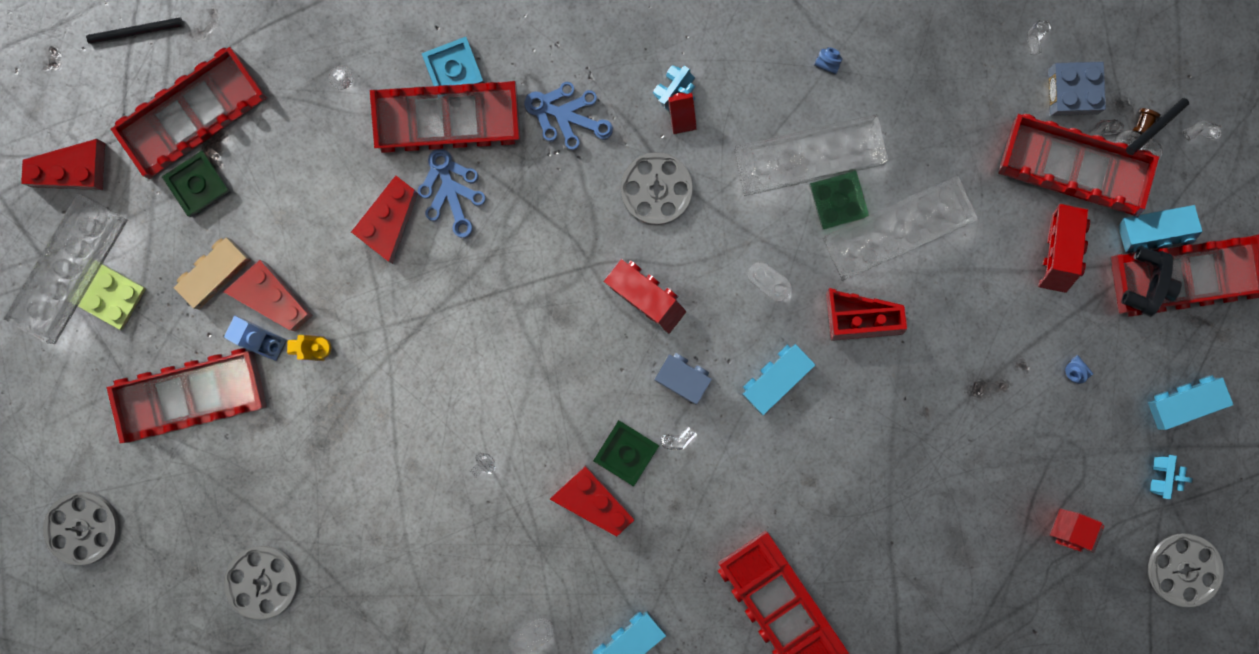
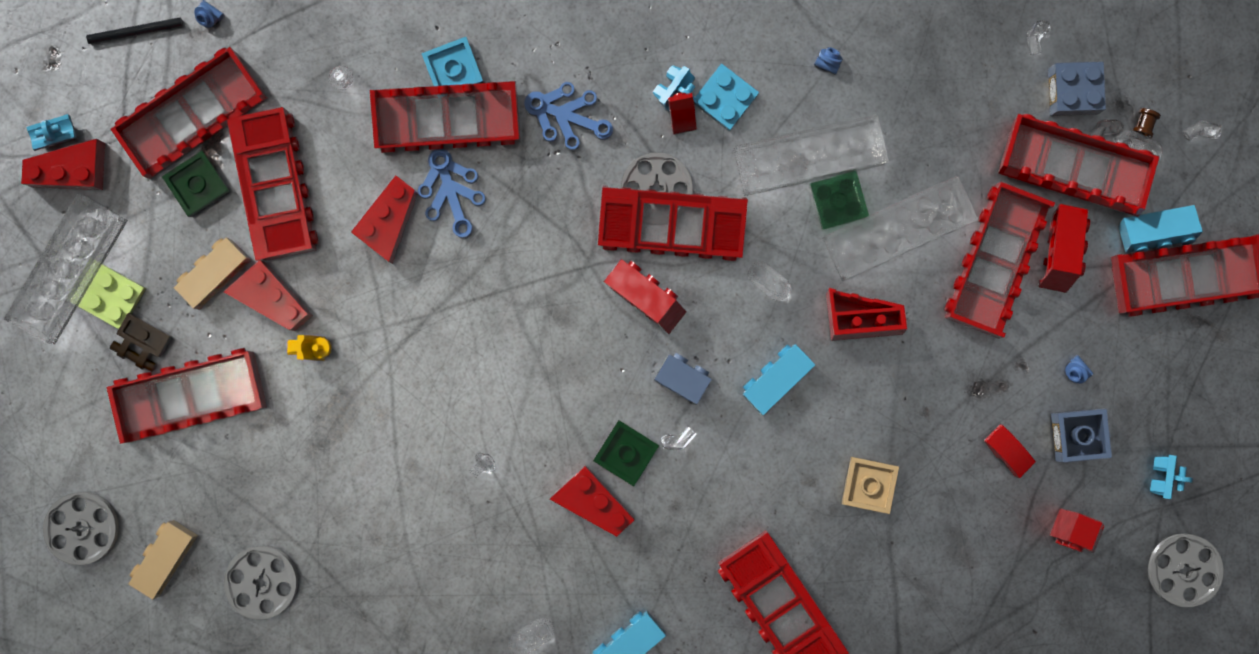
light blue slope [224,315,286,361] -> none
black connector [1121,245,1182,317] -> none
black bar [1126,98,1189,155] -> none
medium azure brick [1148,375,1233,430] -> none
none -> medium azure hips [26,114,77,151]
none -> dark brown plate [109,313,172,372]
none -> tan brick [128,520,198,600]
none -> medium blue plate [194,0,224,27]
none -> red window [227,107,319,262]
none -> red window [598,185,748,261]
none -> medium azure plate [694,63,759,131]
none -> tan plate [841,457,899,514]
none -> clear window [944,182,1055,339]
none -> red slope [984,424,1036,478]
none -> sand blue brick [1051,409,1112,462]

